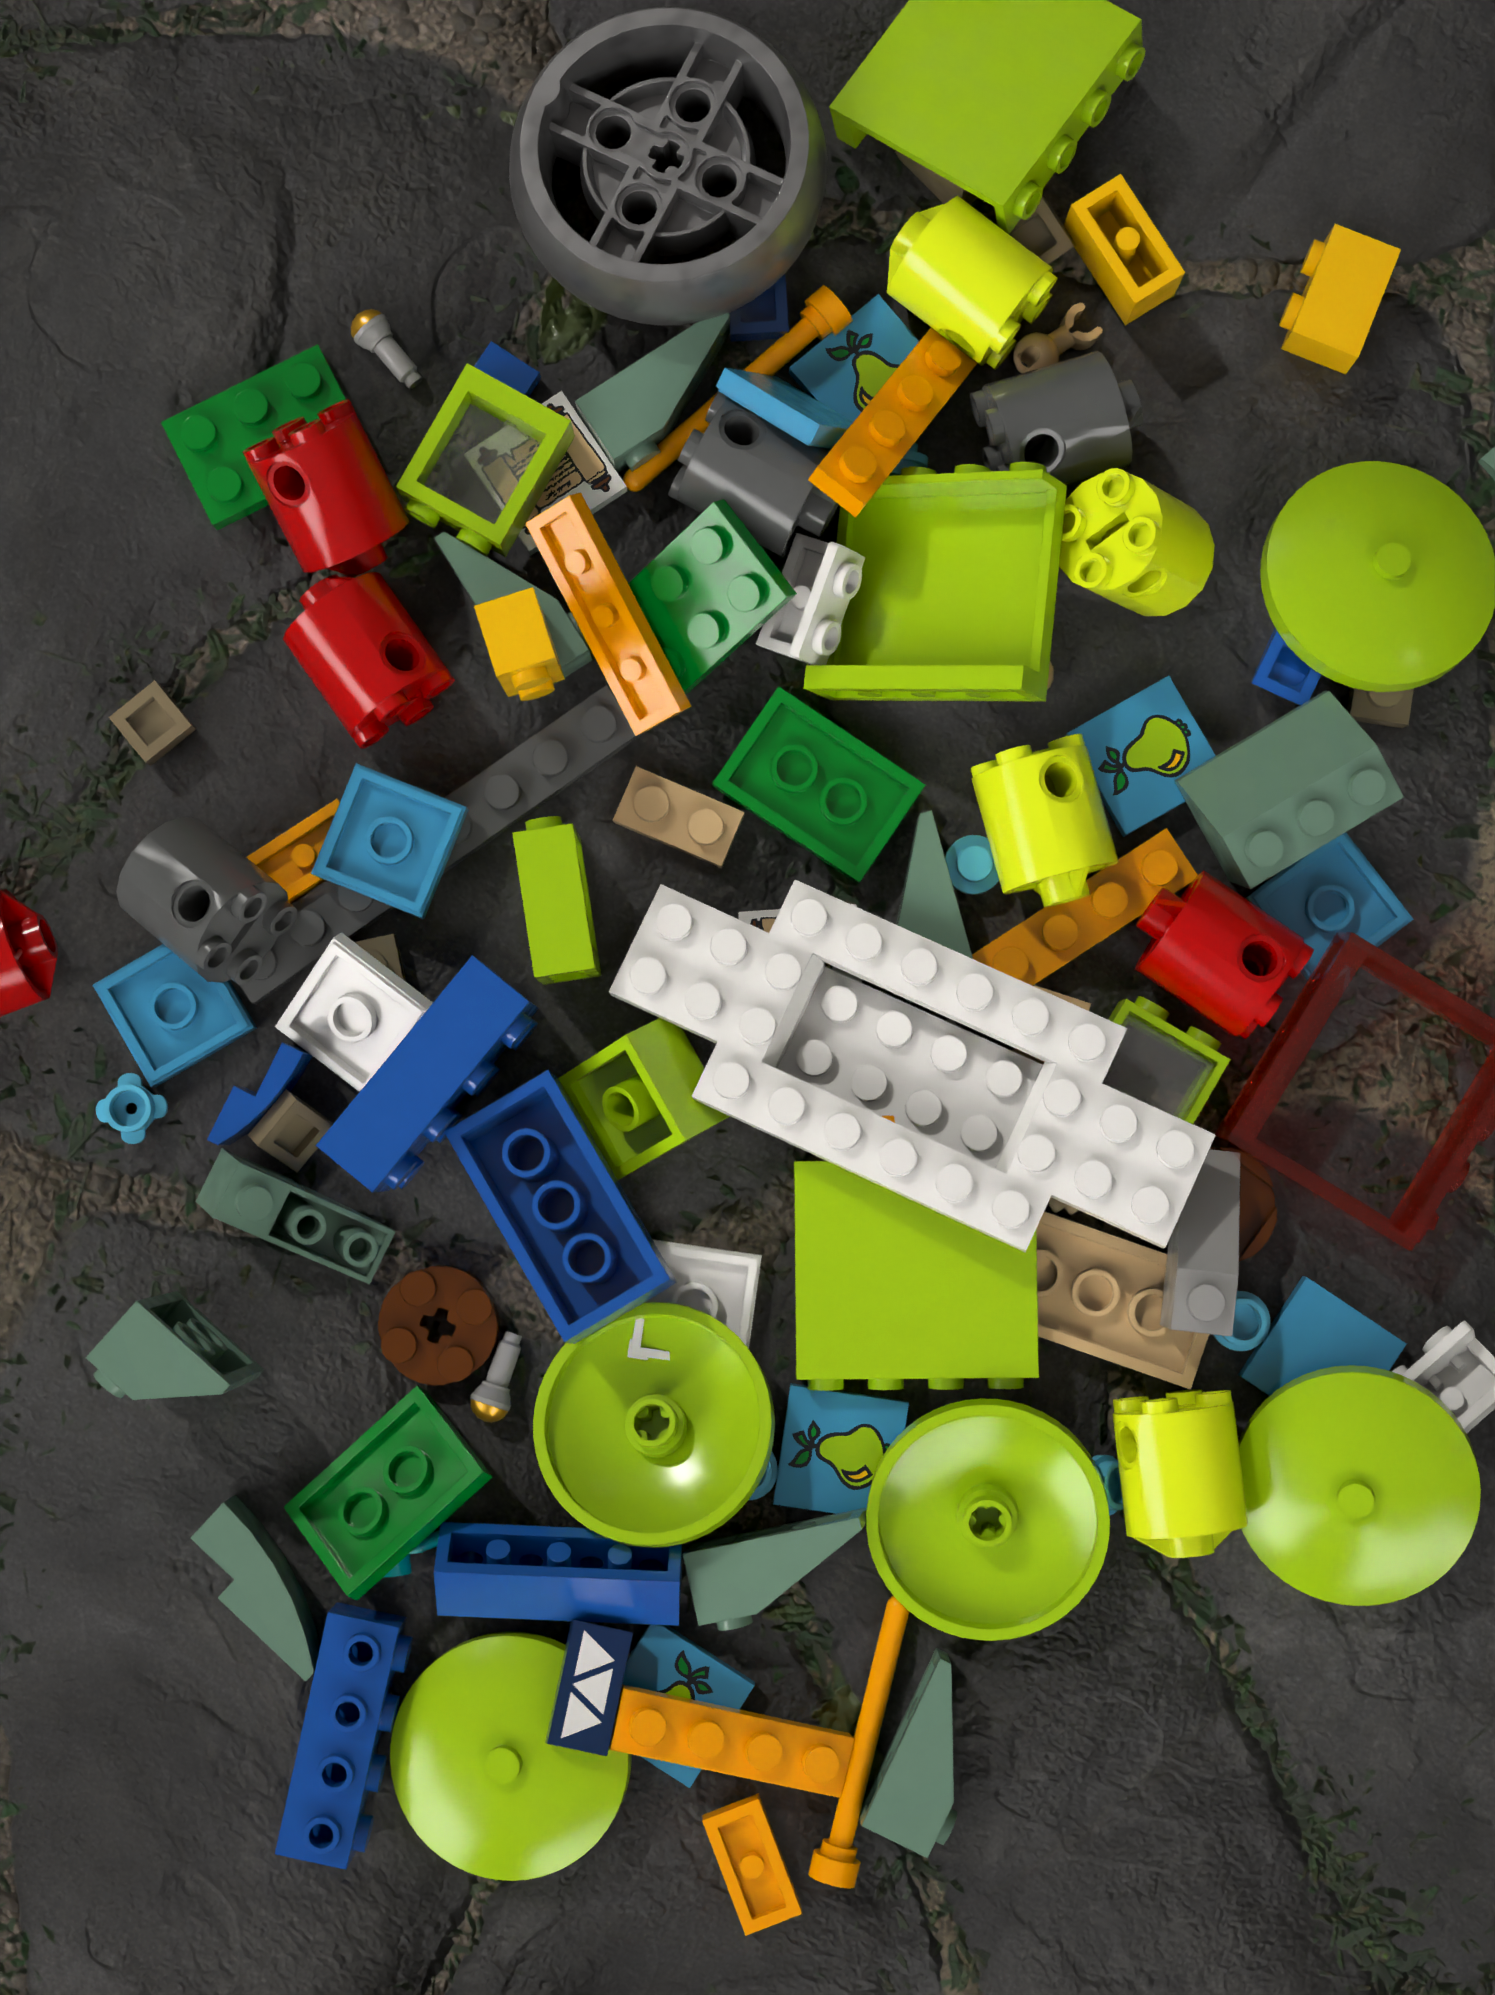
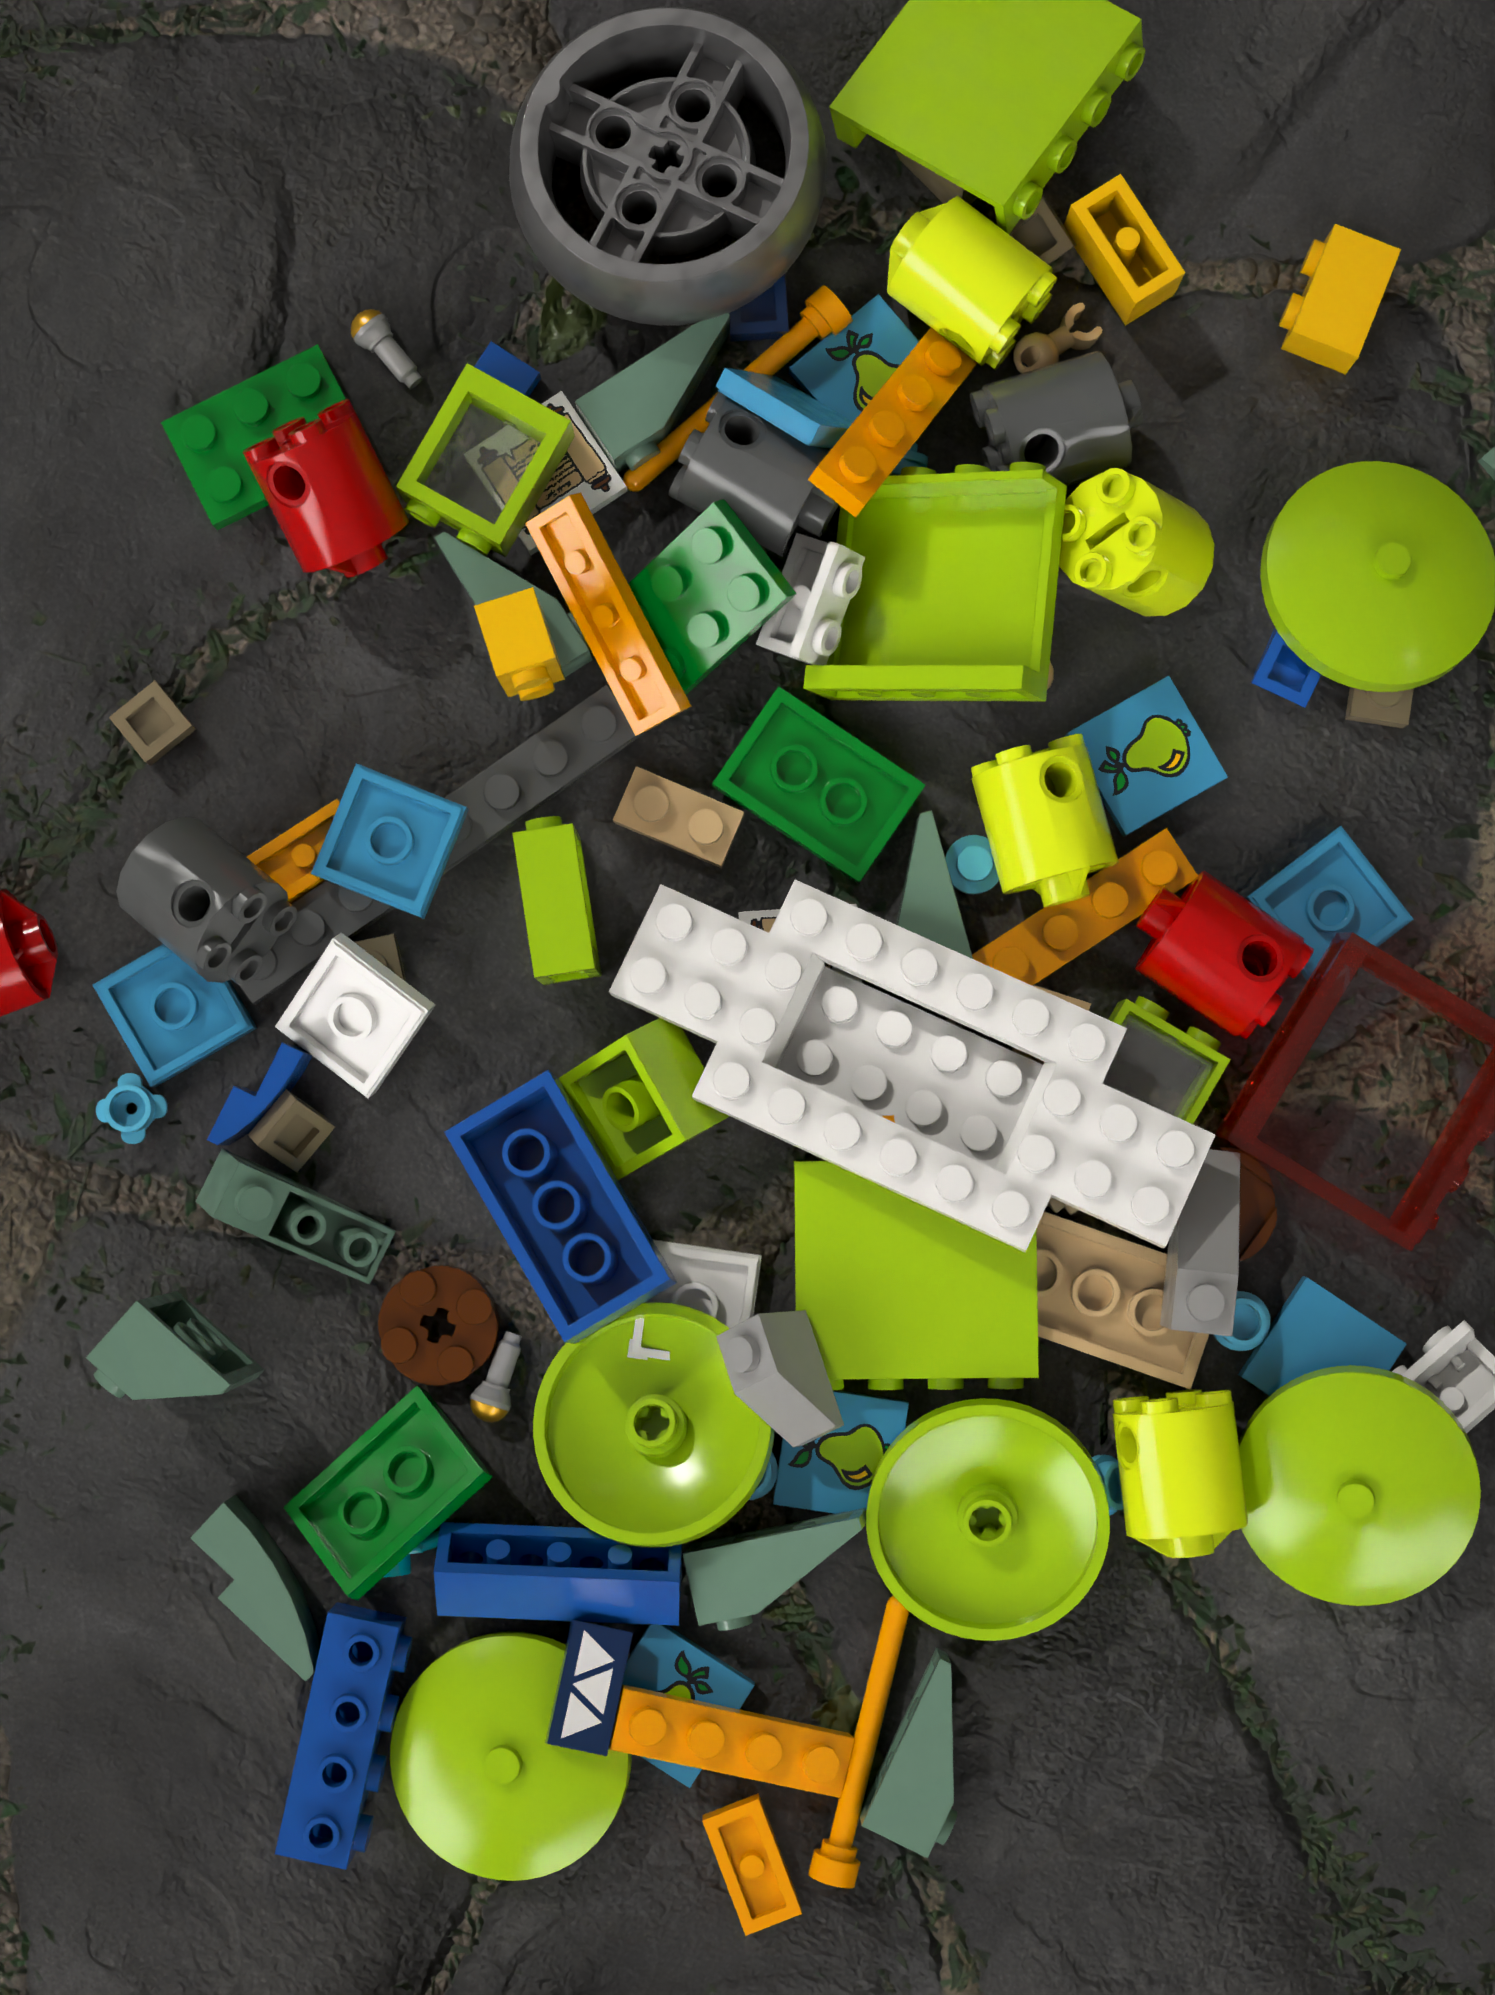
red cylinder [283,572,455,749] -> none
blue brick [315,955,539,1192] -> none
sand green slope [1174,690,1404,889] -> none
none -> light grey slope [716,1310,844,1447]

